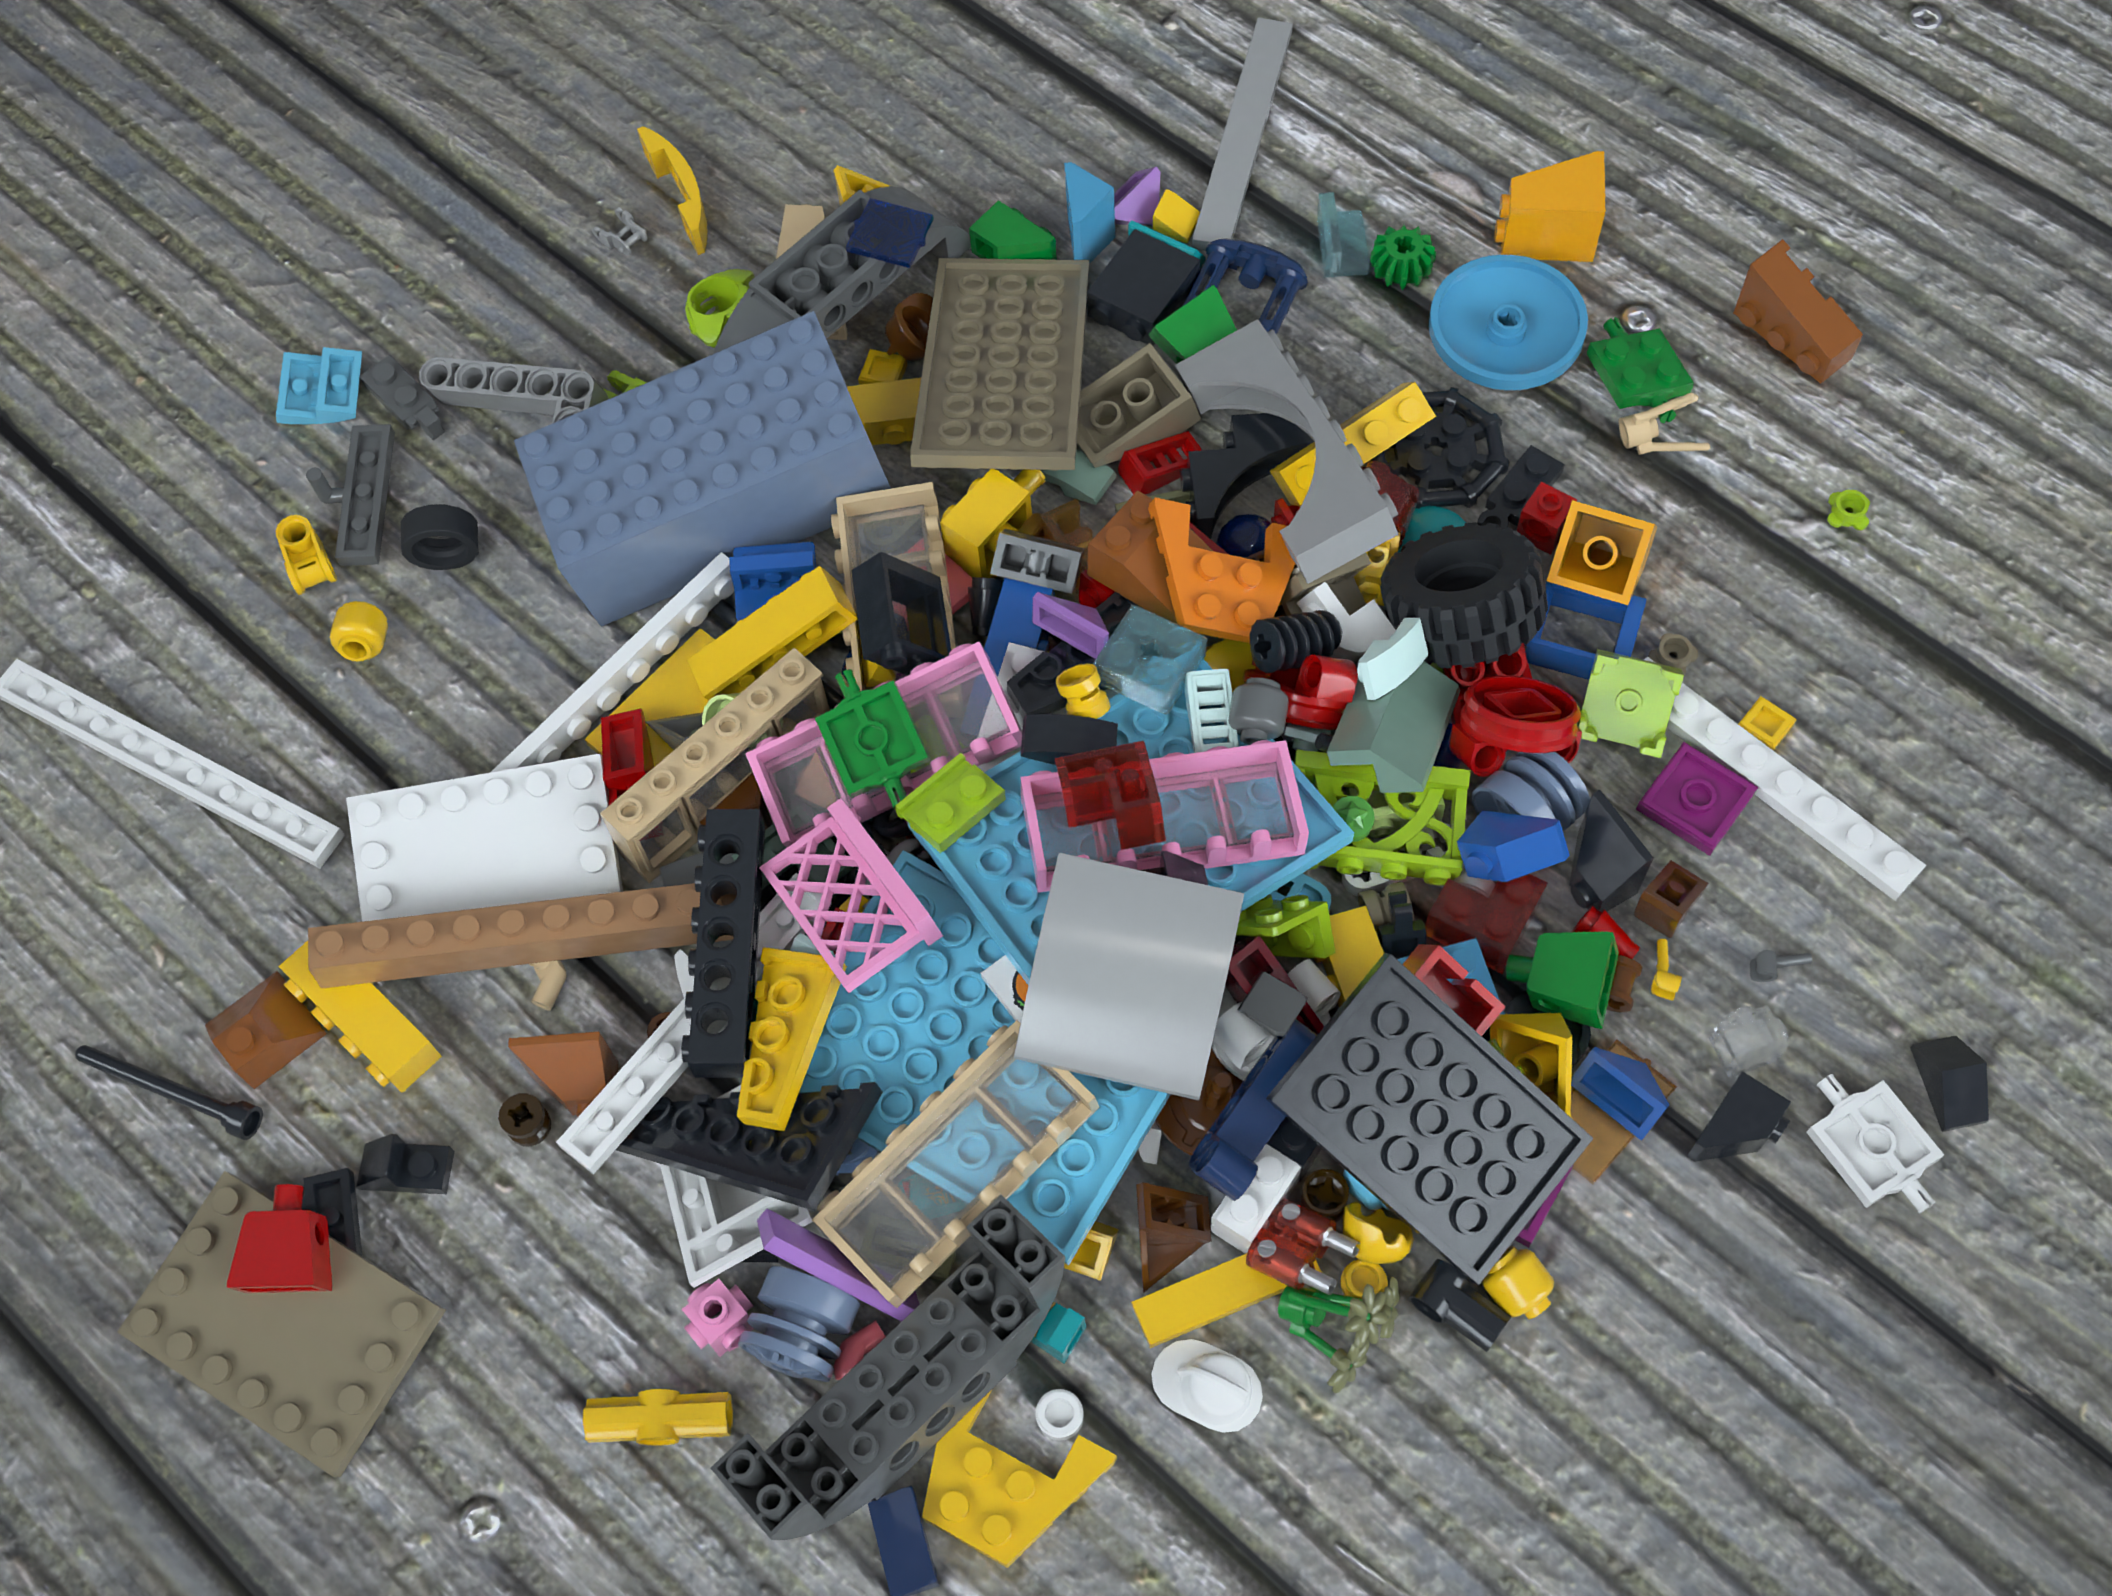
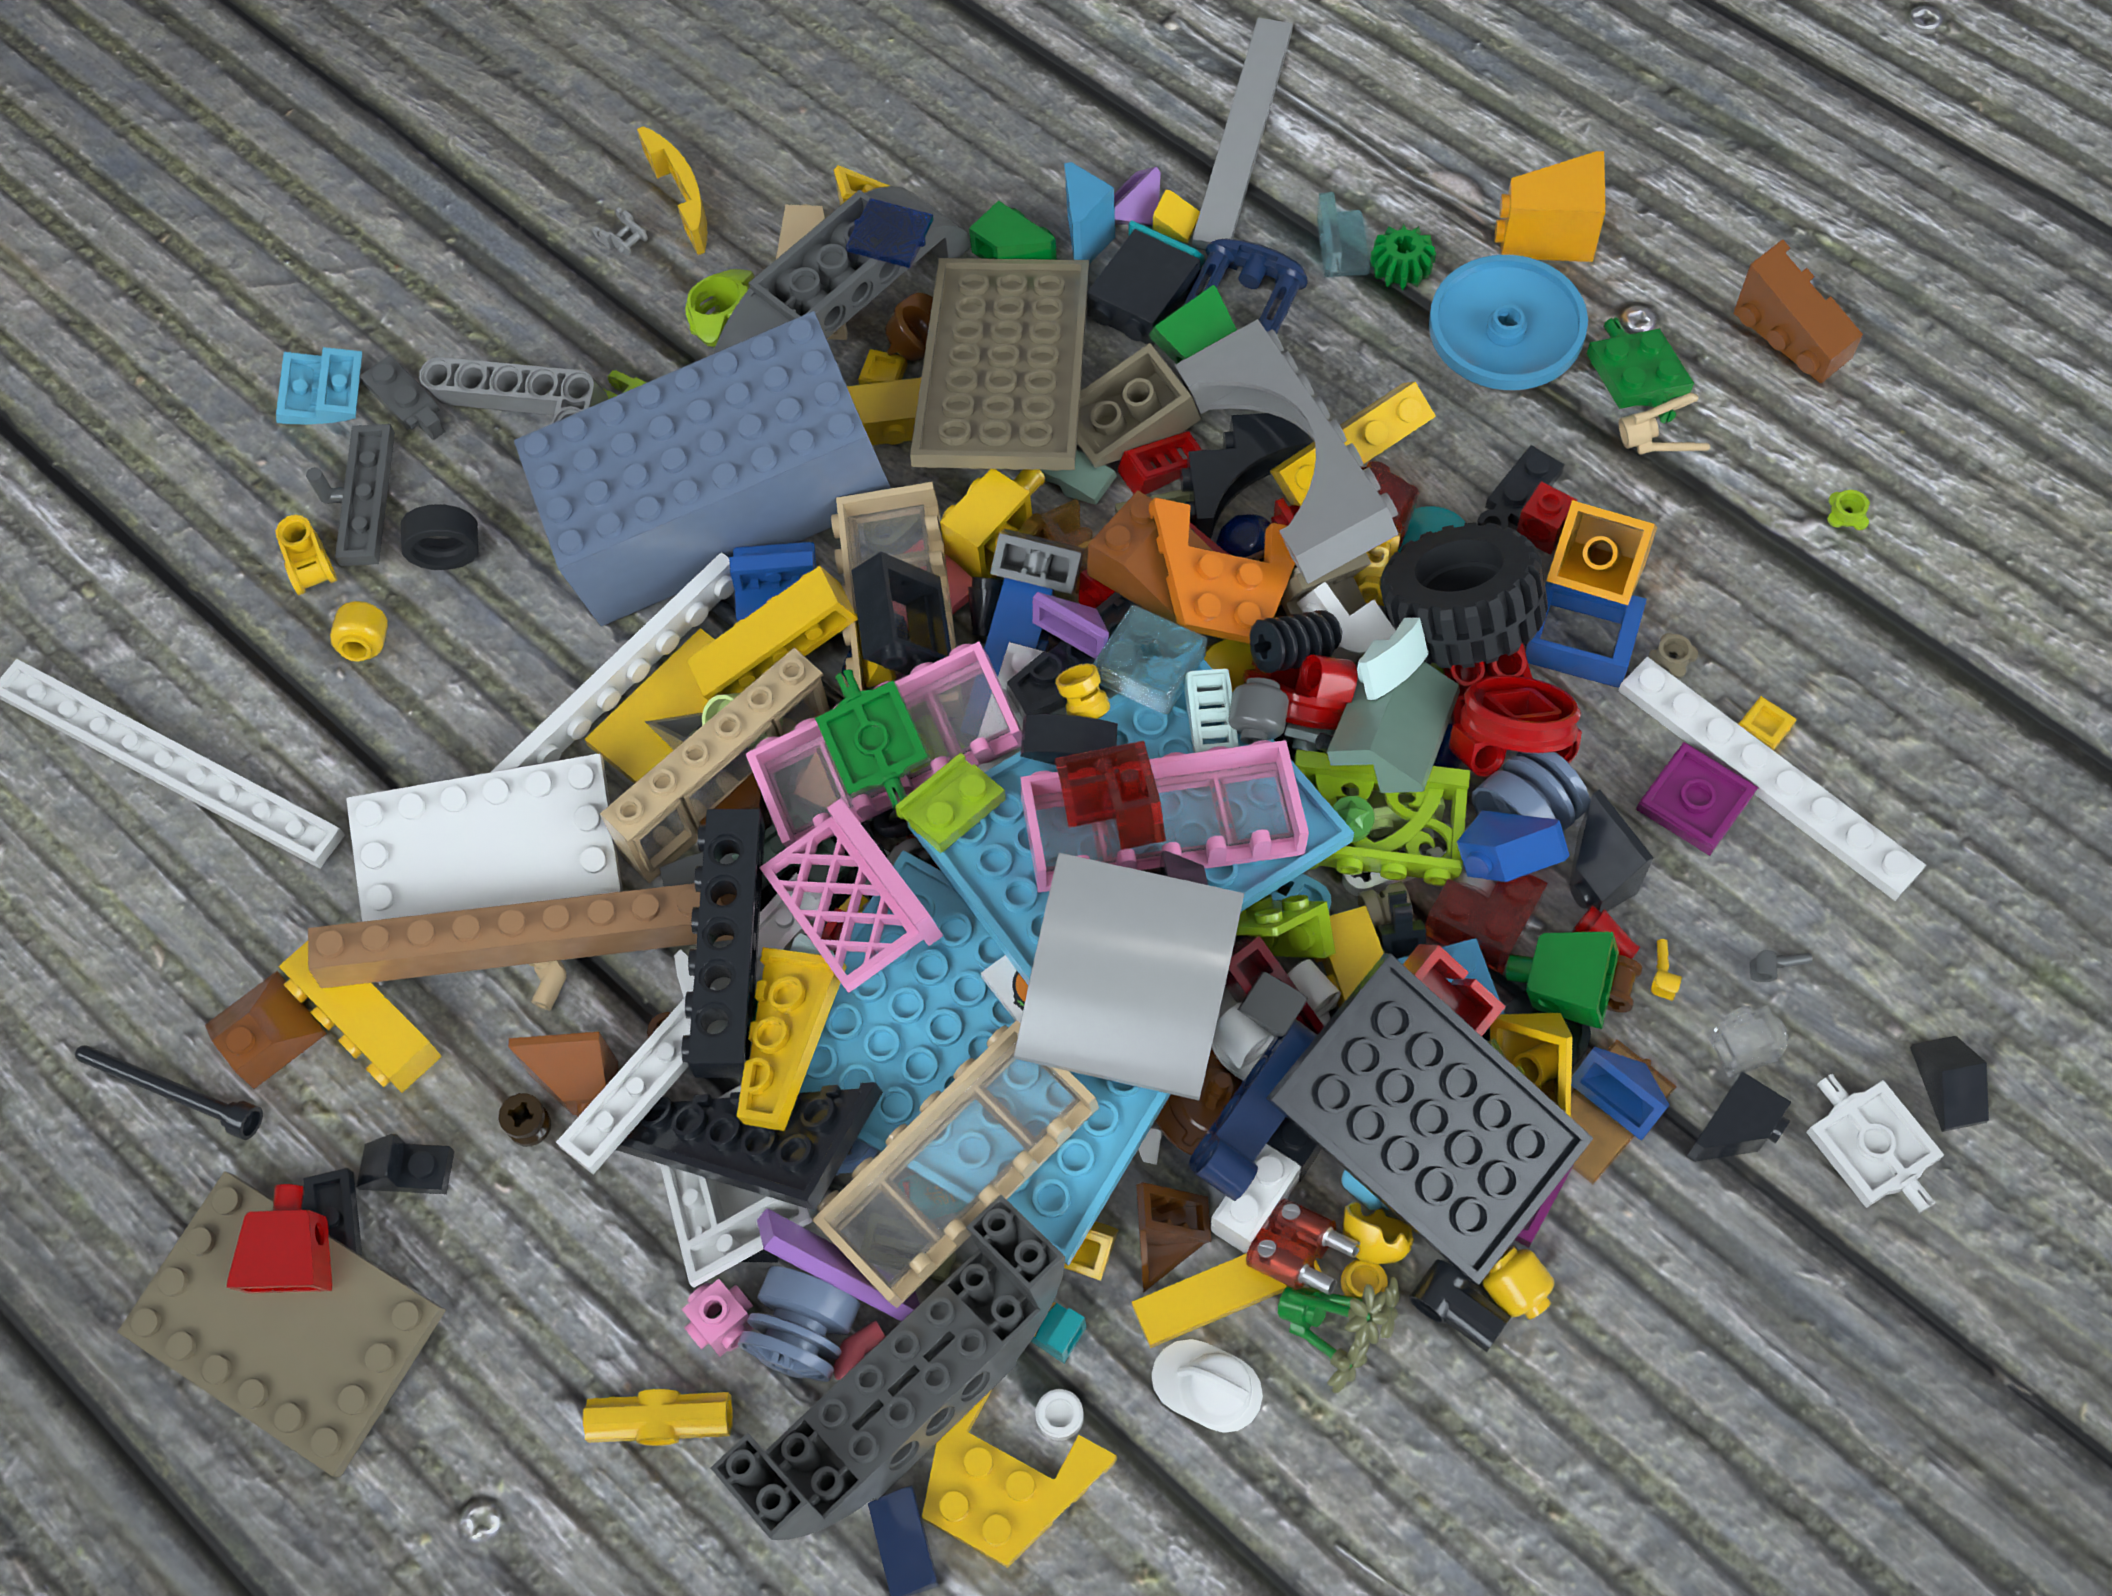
red slope [601,708,662,838] -> none
dark brown wheel [1300,1169,1349,1225] -> none
black plate [1369,387,1510,510] -> none
lime panel [1577,649,1684,758] -> none
reddish brown slope [1634,860,1709,938] -> none

